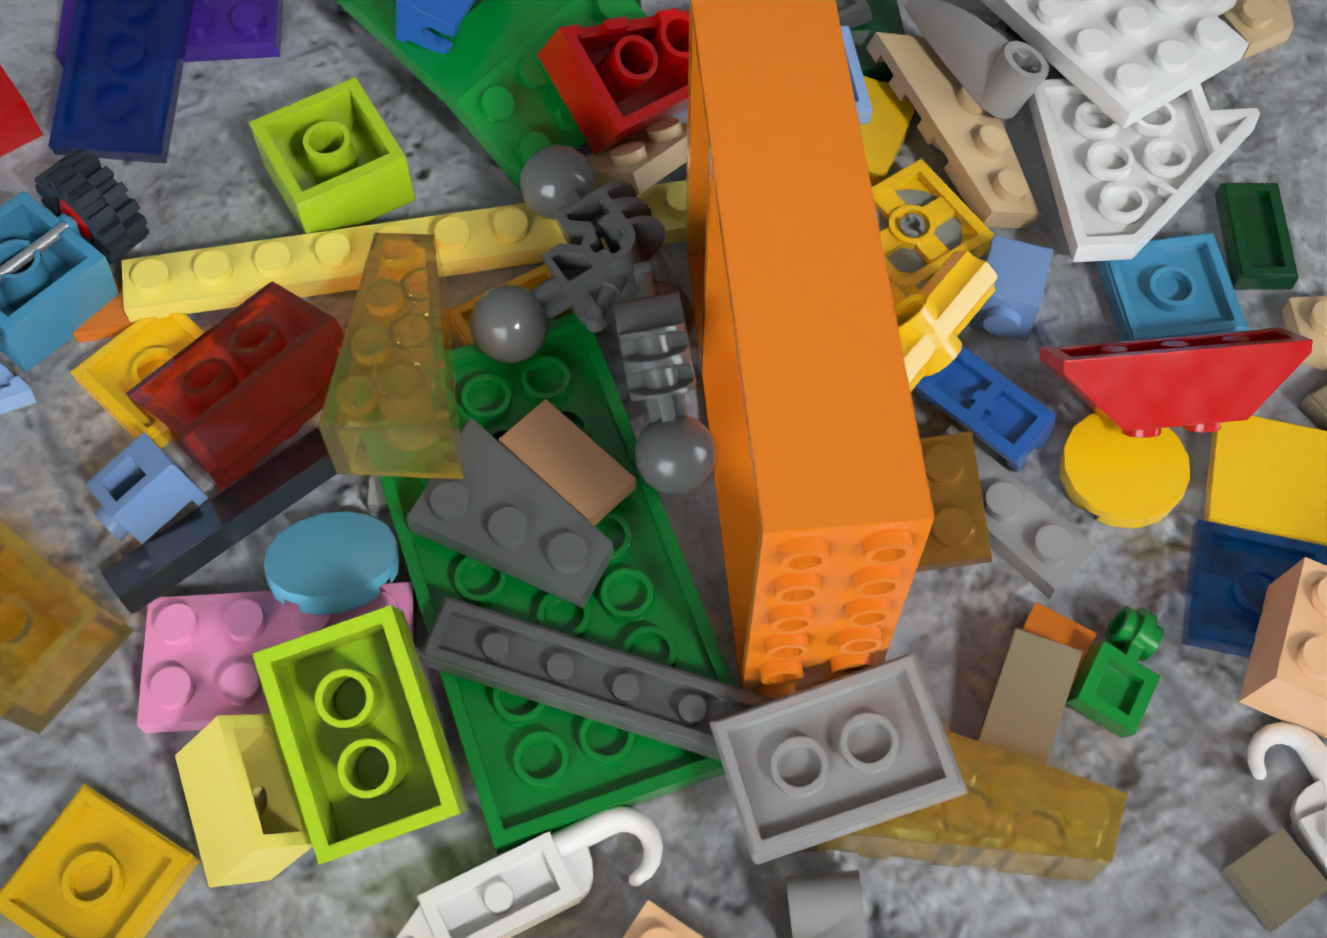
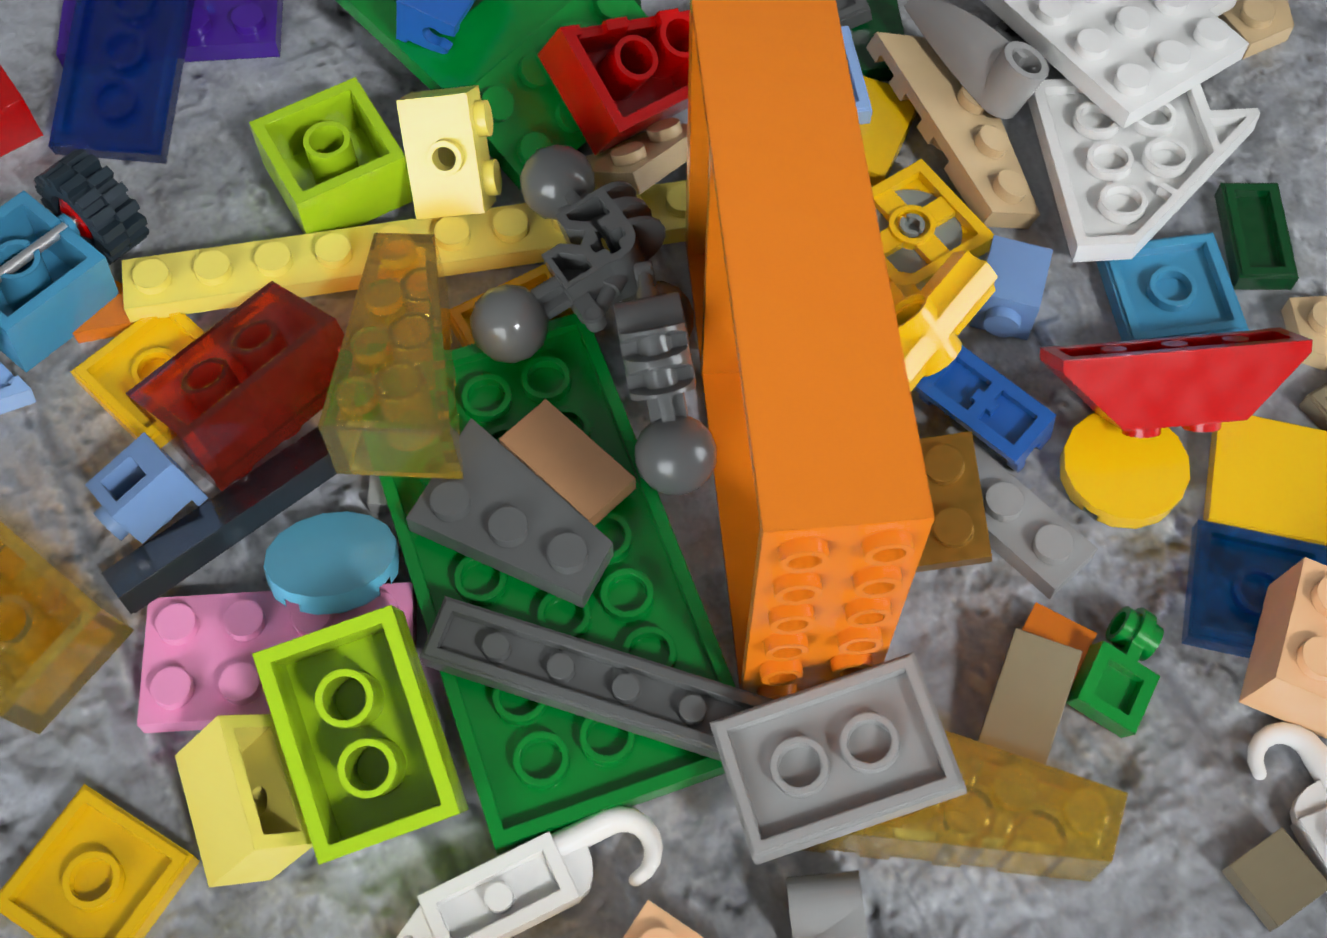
none -> light yellow brick [396,85,502,220]

